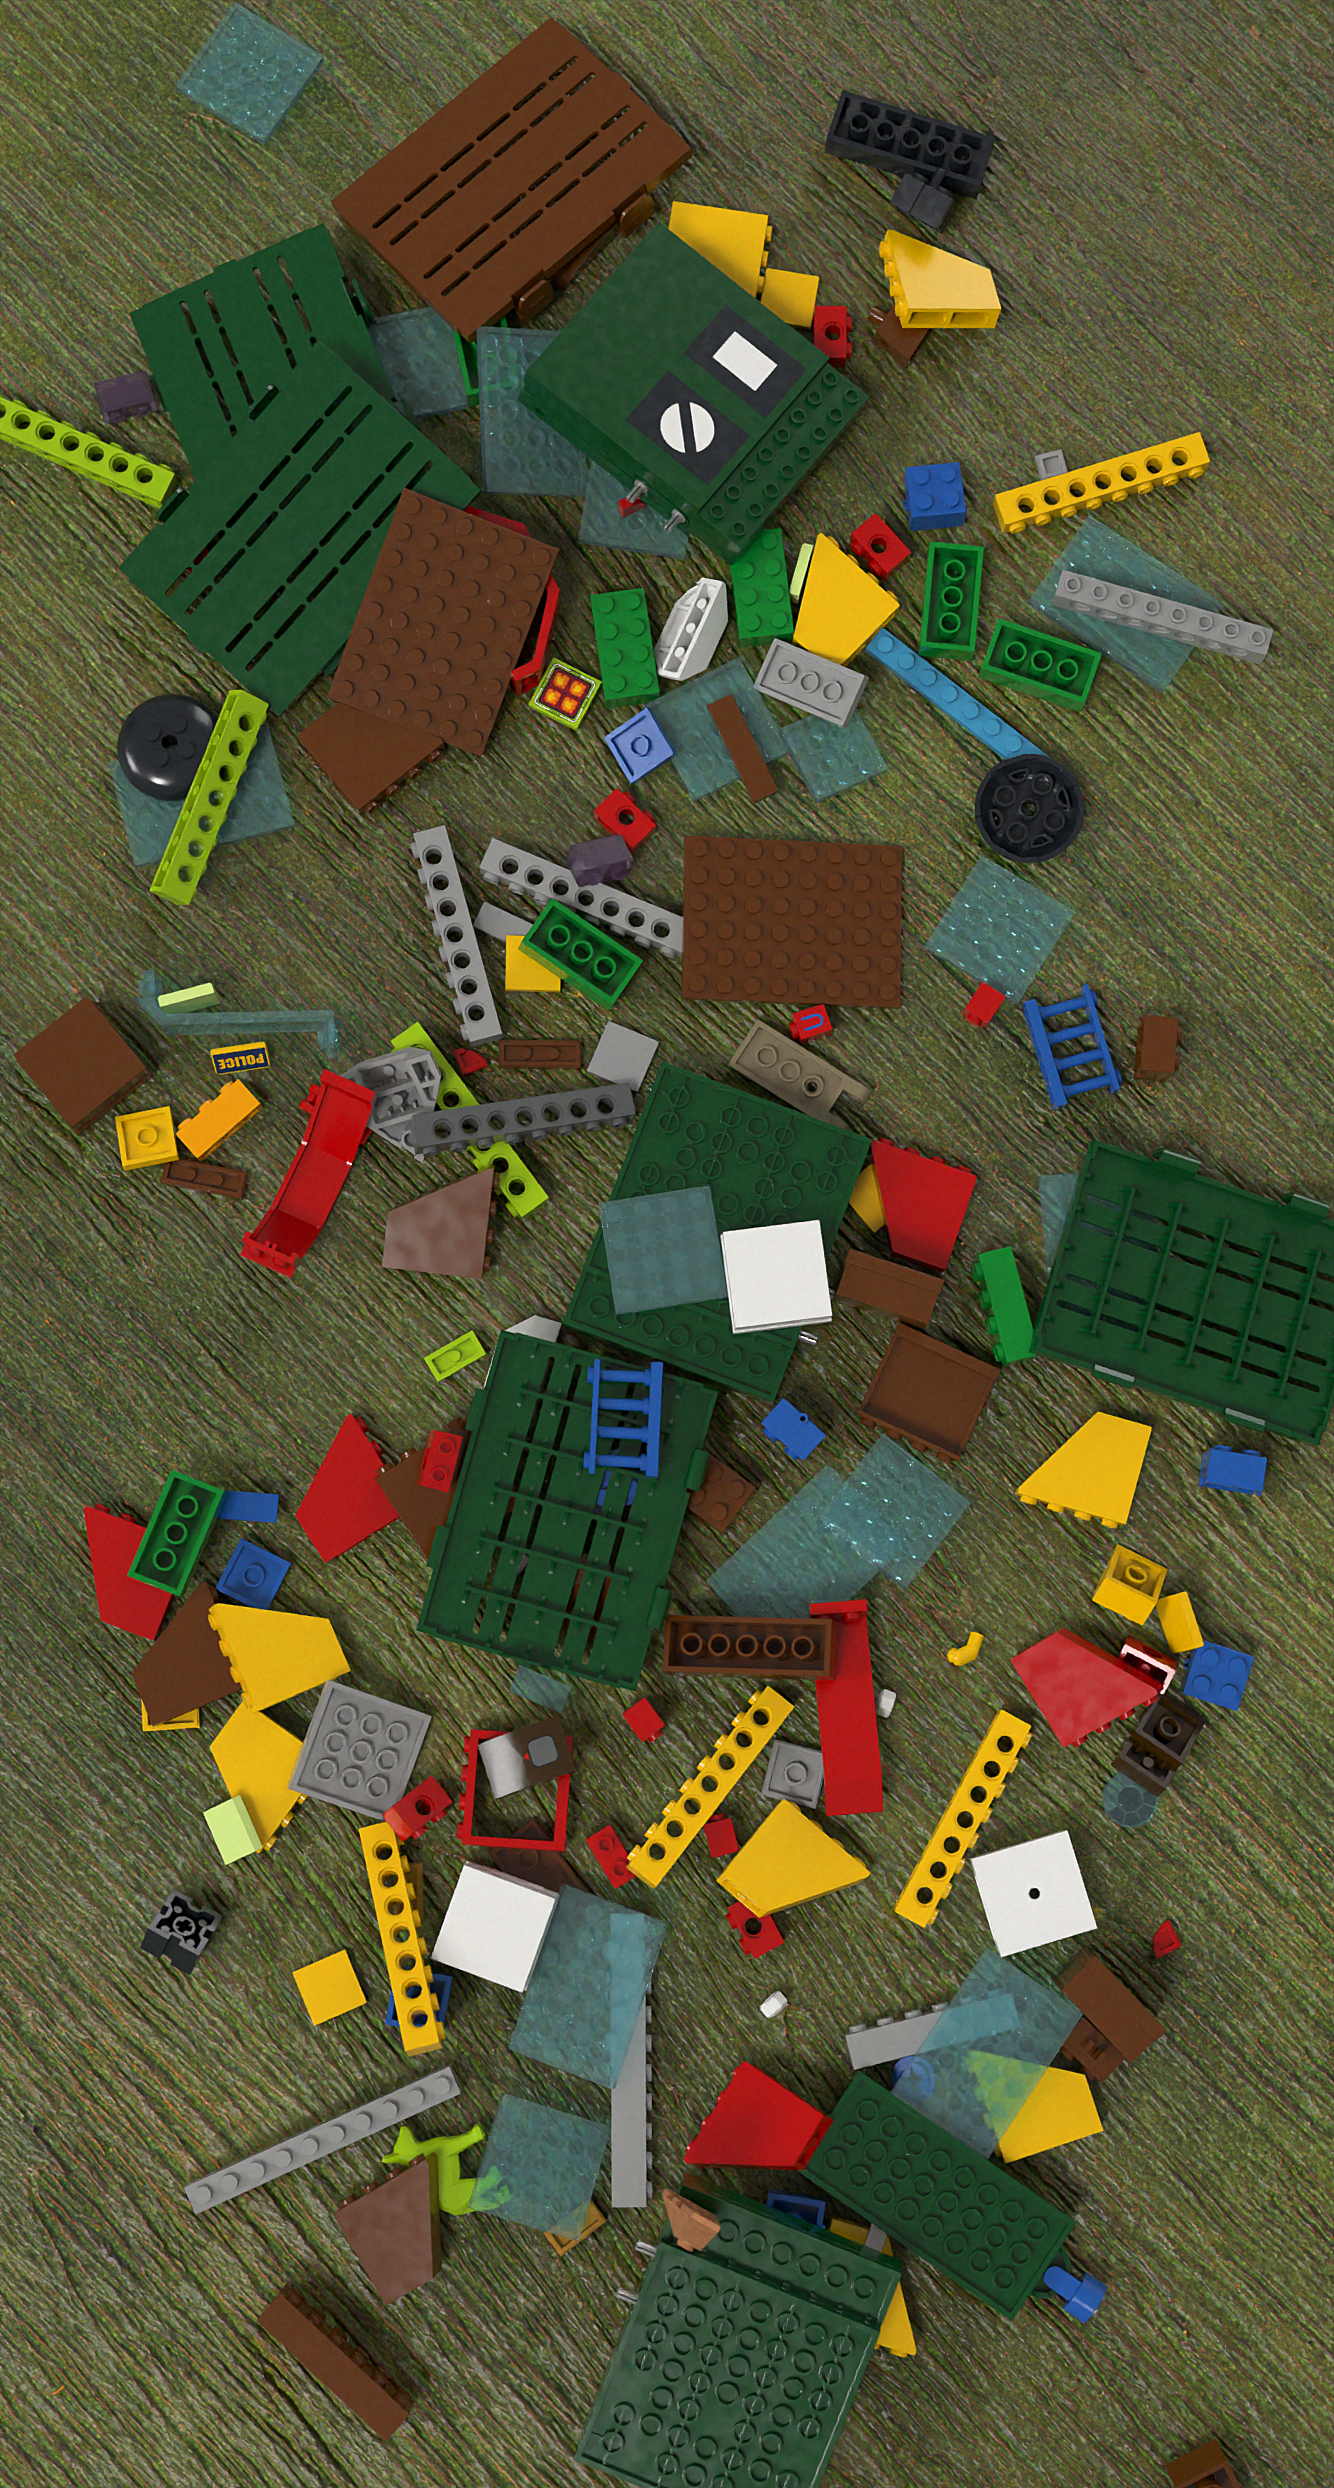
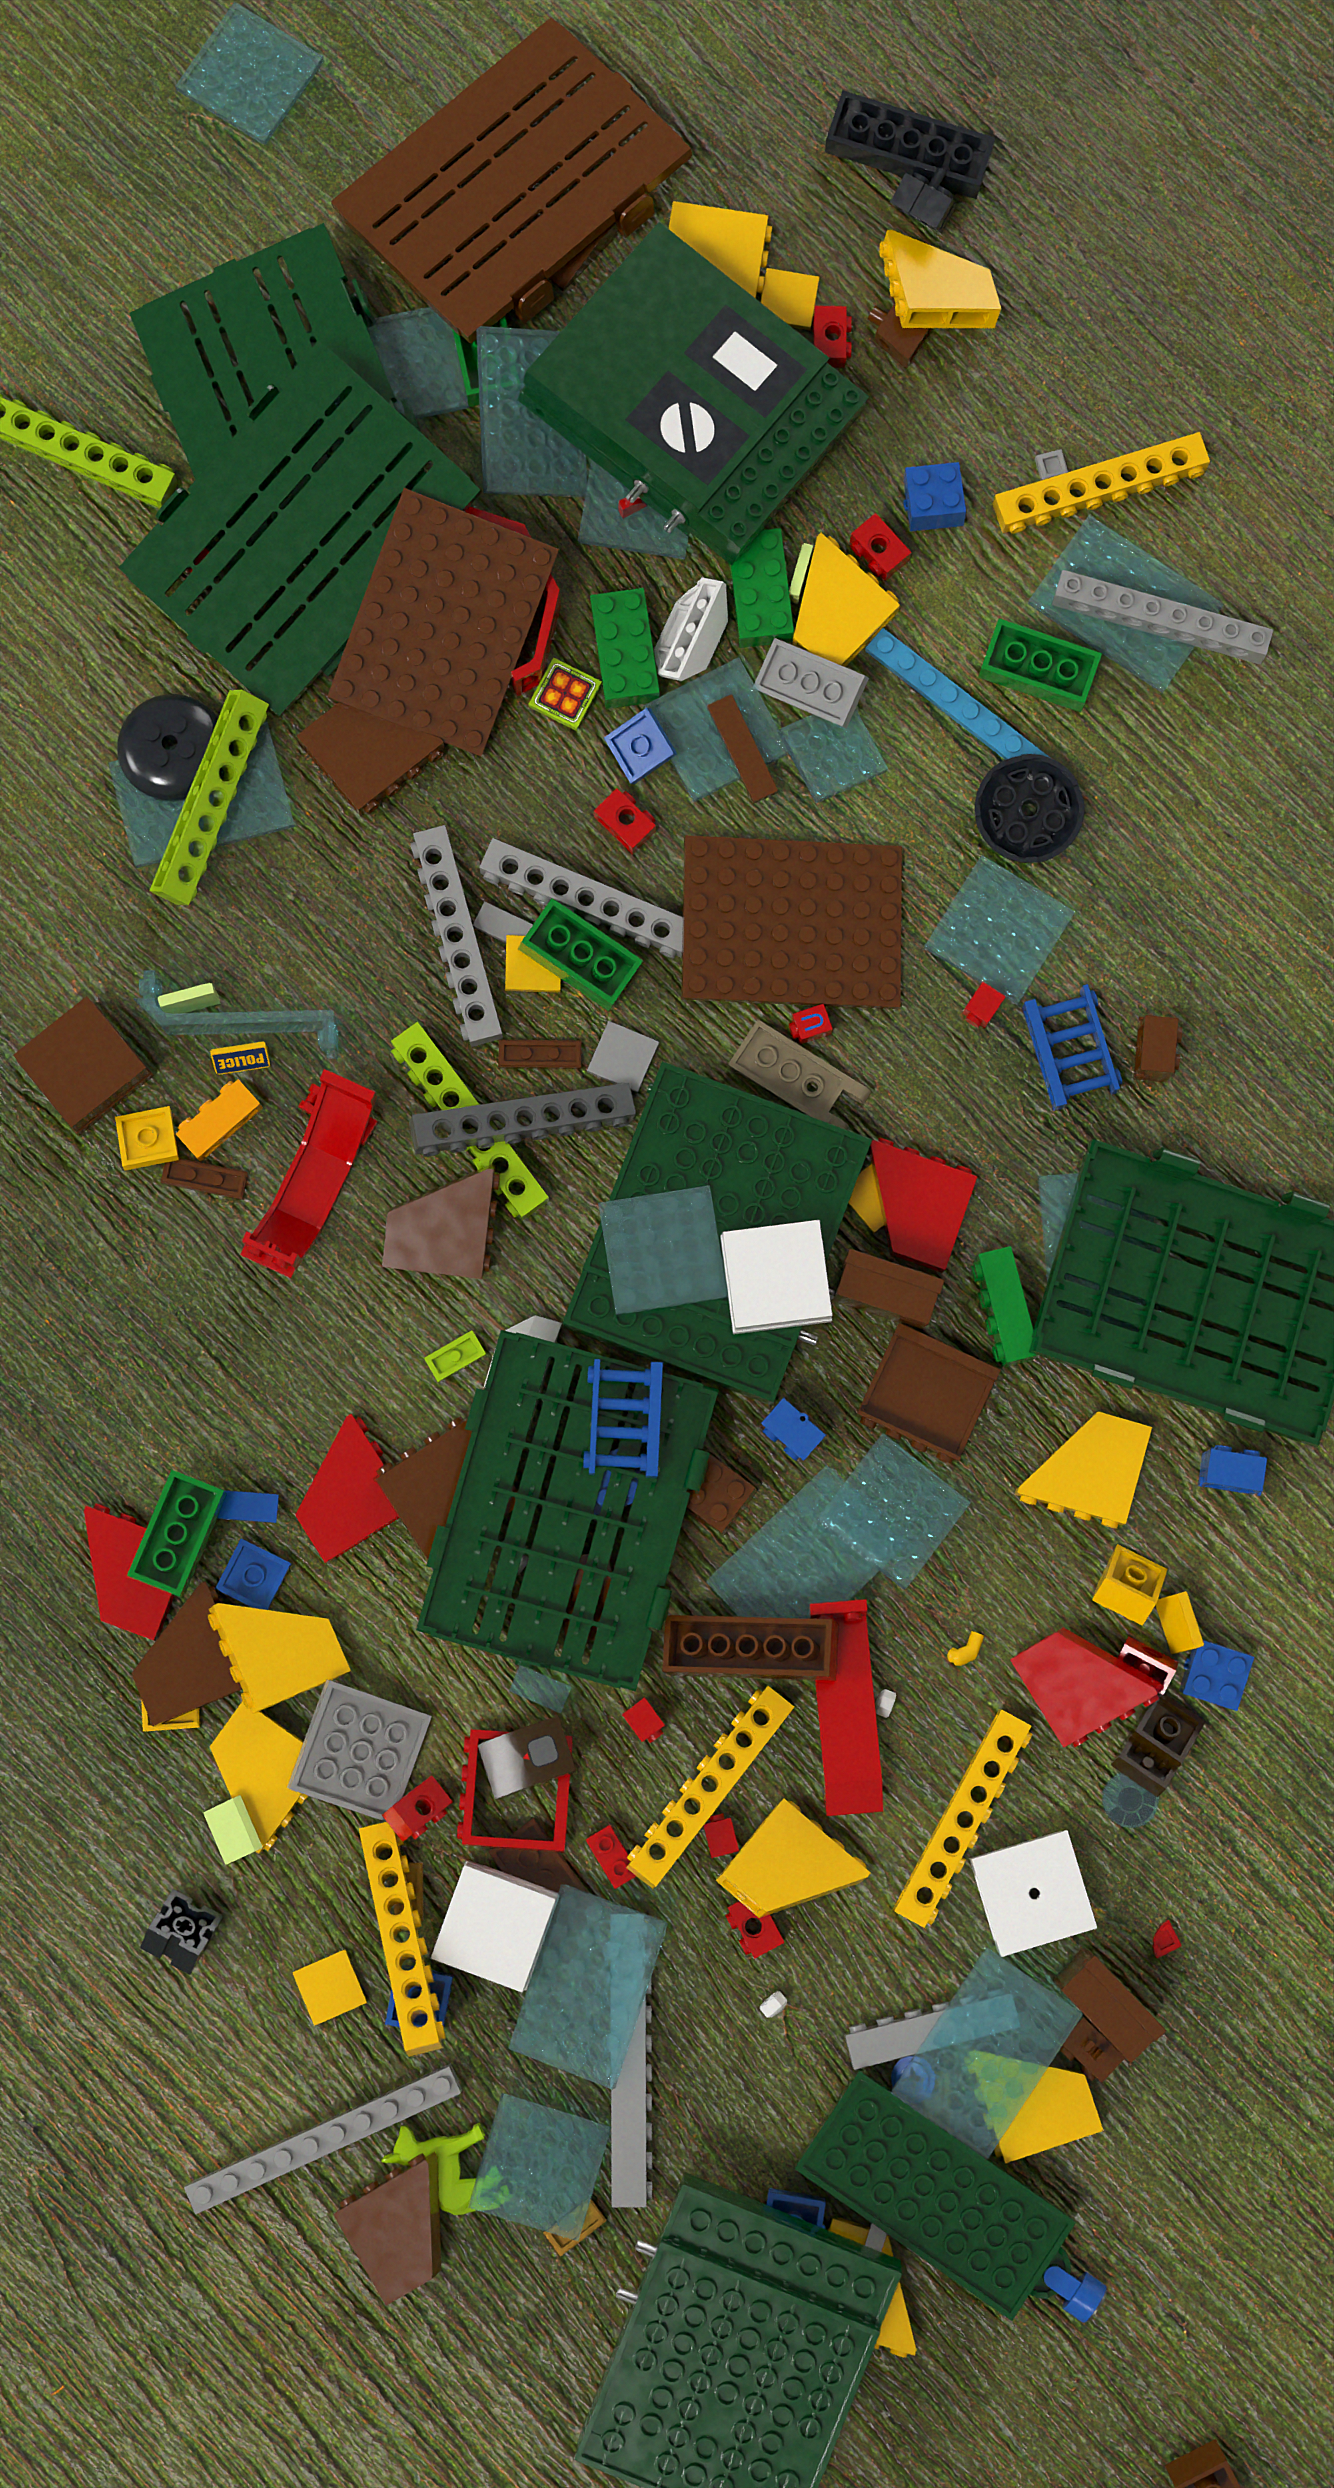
clear purple brick [94,370,157,423] -> none
reddish brown brick [256,2285,413,2442] -> none
light grey wedge [340,1047,442,1163] -> none
red brick [417,1430,462,1492] -> none
red tile [452,1048,488,1077] -> none
clear purple brick [566,834,633,887] -> none
nougat wedge [662,2187,721,2252] -> none
red slope [683,2061,834,2170] -> none
light grey tile [761,1739,824,1809] -> none
green brick [918,541,984,661] -> none

